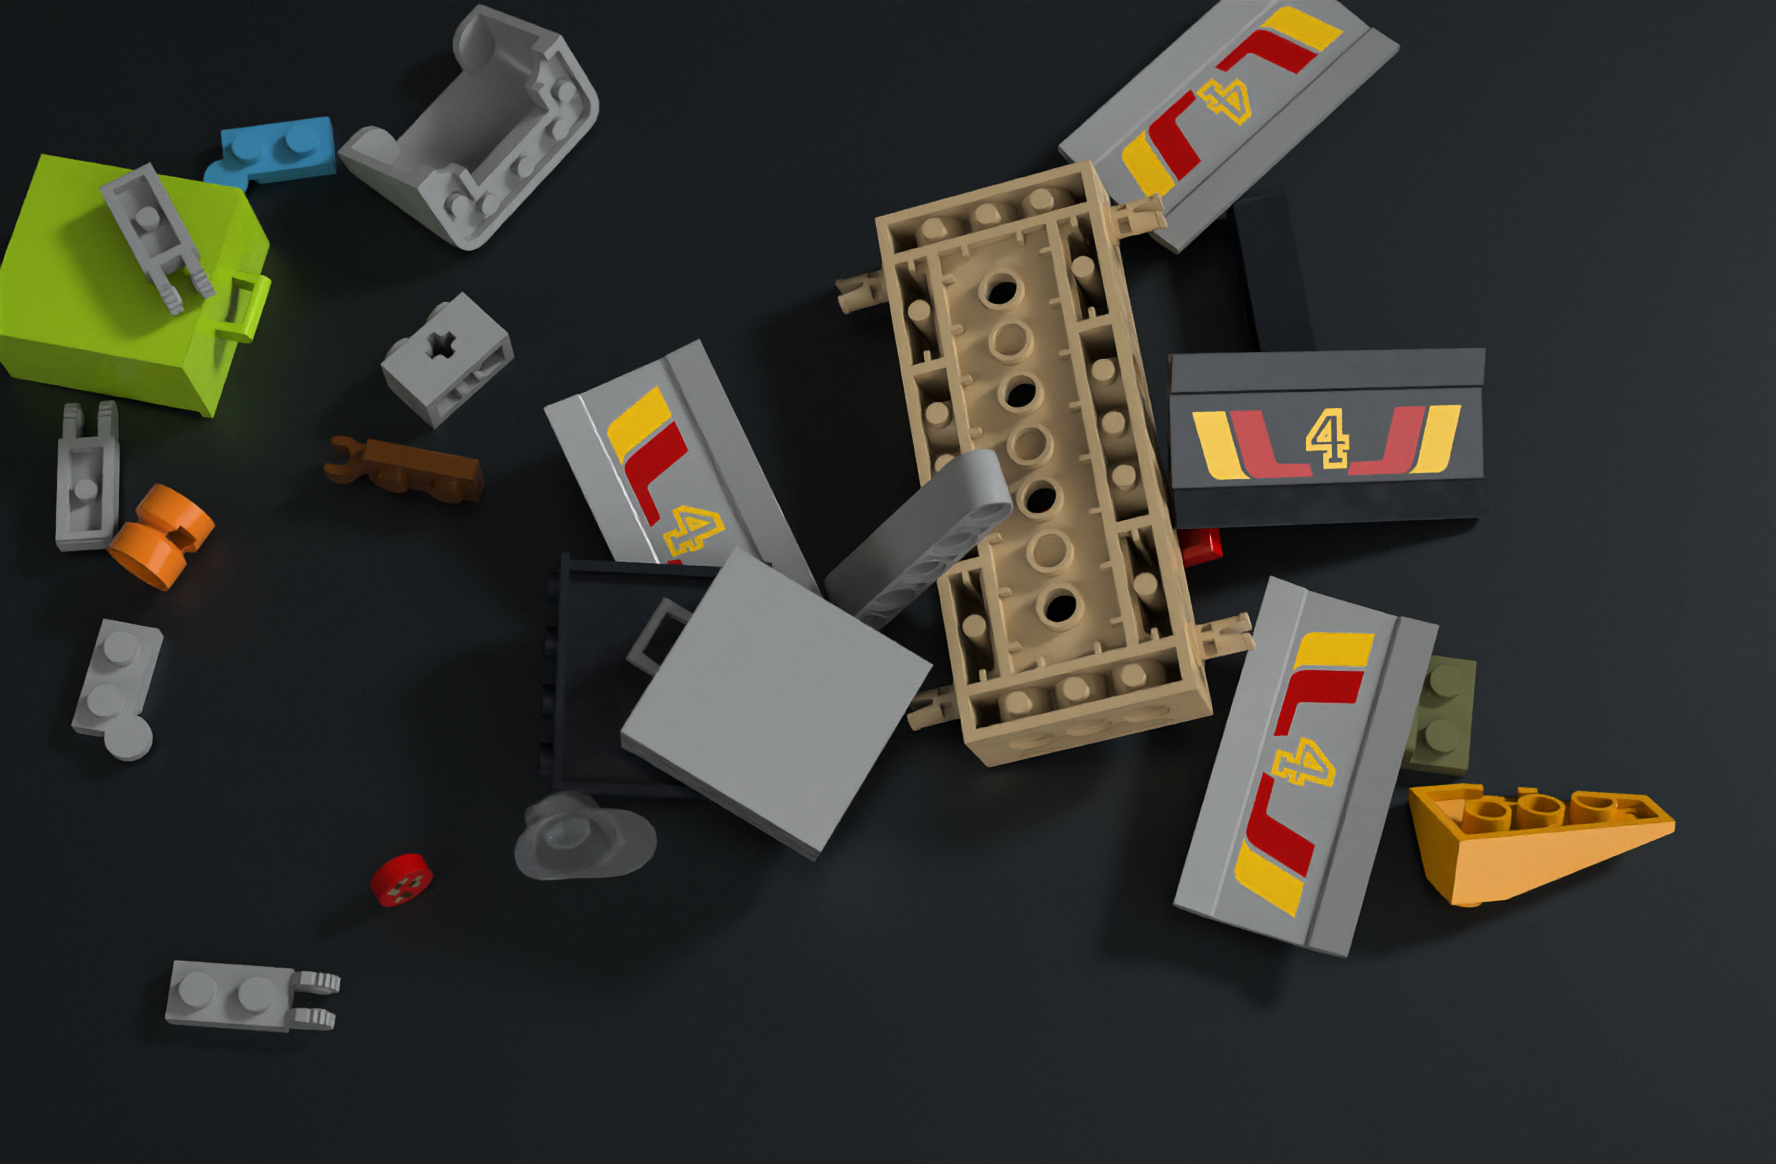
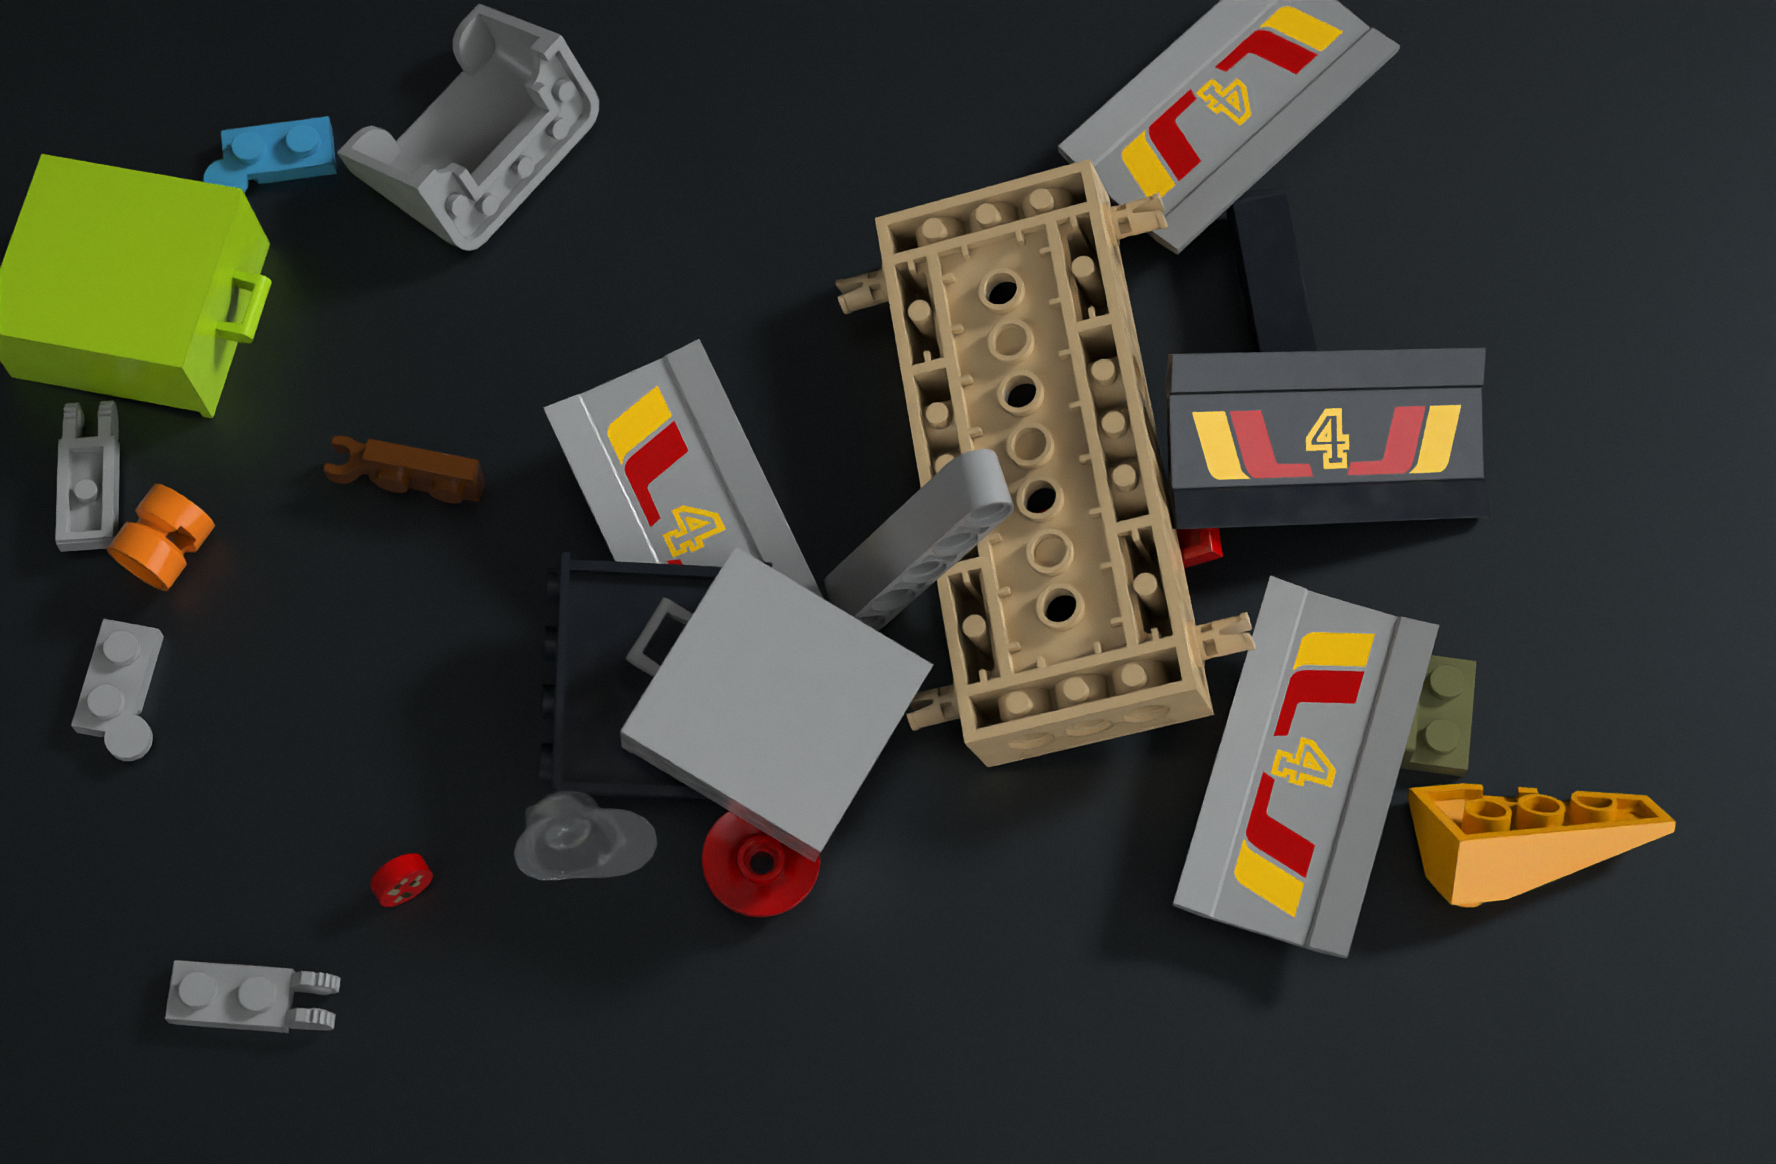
light grey hinge [99,162,216,316] -> none
light grey brick [380,292,514,429] -> none
none -> red dish [702,811,820,917]

